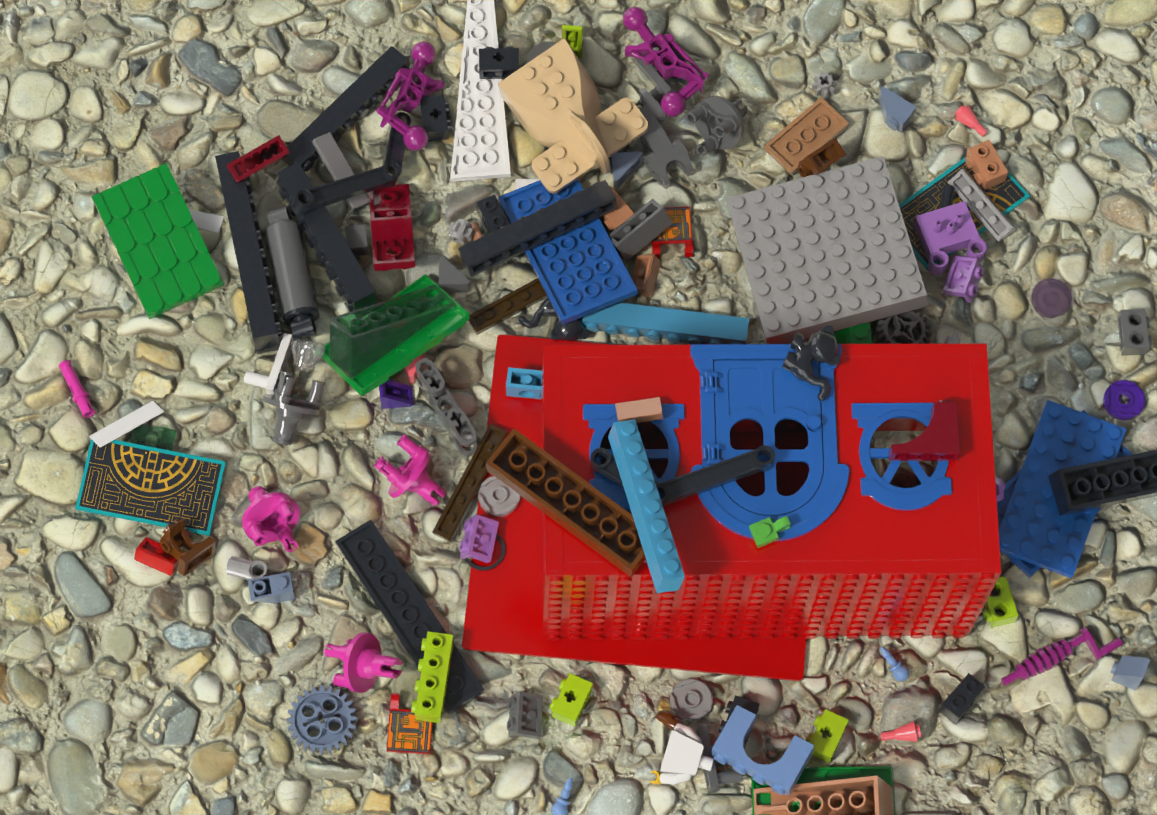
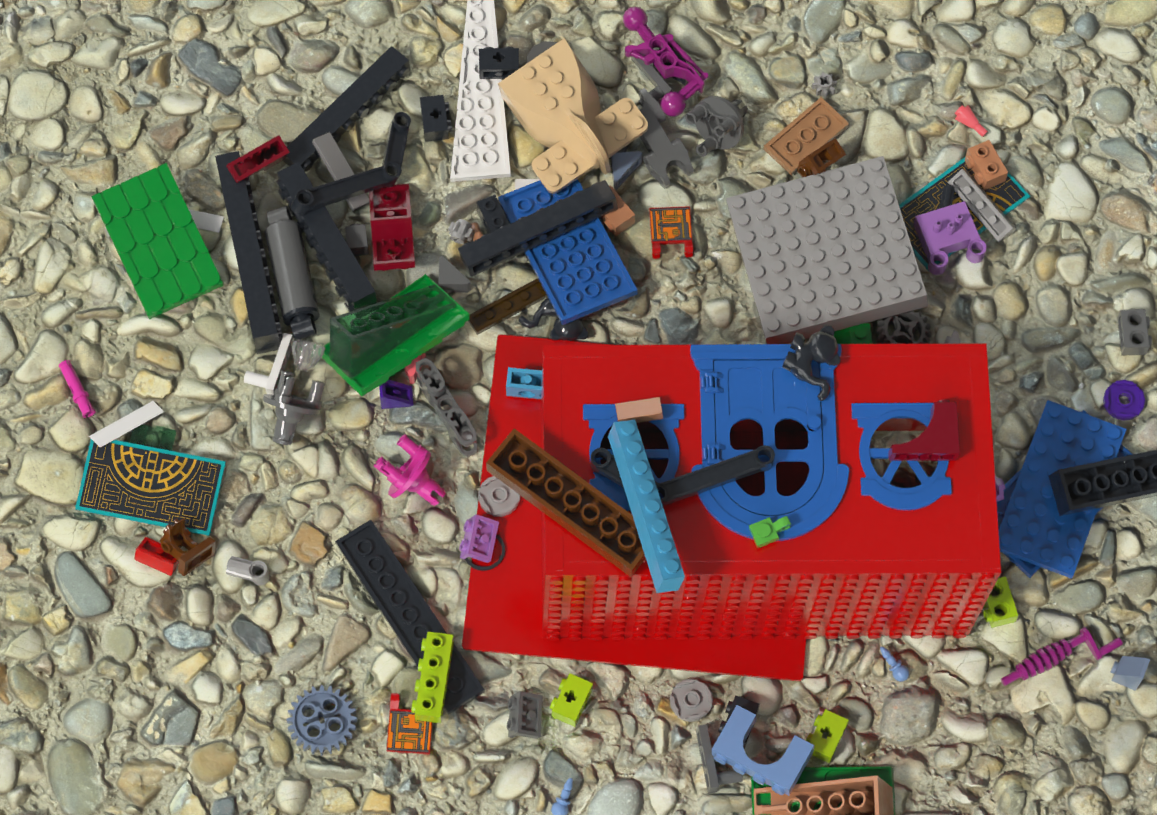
dark pink piece [242,486,300,552] -> none
sand blue slope [248,572,295,604] -> none
dark pink piece [324,632,403,693] -> none
magenta piece [376,41,444,151] -> none
dark brown tile [432,424,509,542] -> none
lime slope [562,25,584,59] -> none
dark azure brick [582,302,749,345] -> none
dark grey brick [608,199,672,262] -> none
nougat slope [631,255,661,297] -> none
white torso [650,710,714,785] -> none
sand blue slope [879,86,916,133] -> none
coral cone [881,721,921,742] -> none
black brick [939,673,985,725] -> none
medium lavender bracket [943,256,984,303] -> none
clear purple tile [1030,278,1072,319] -> none

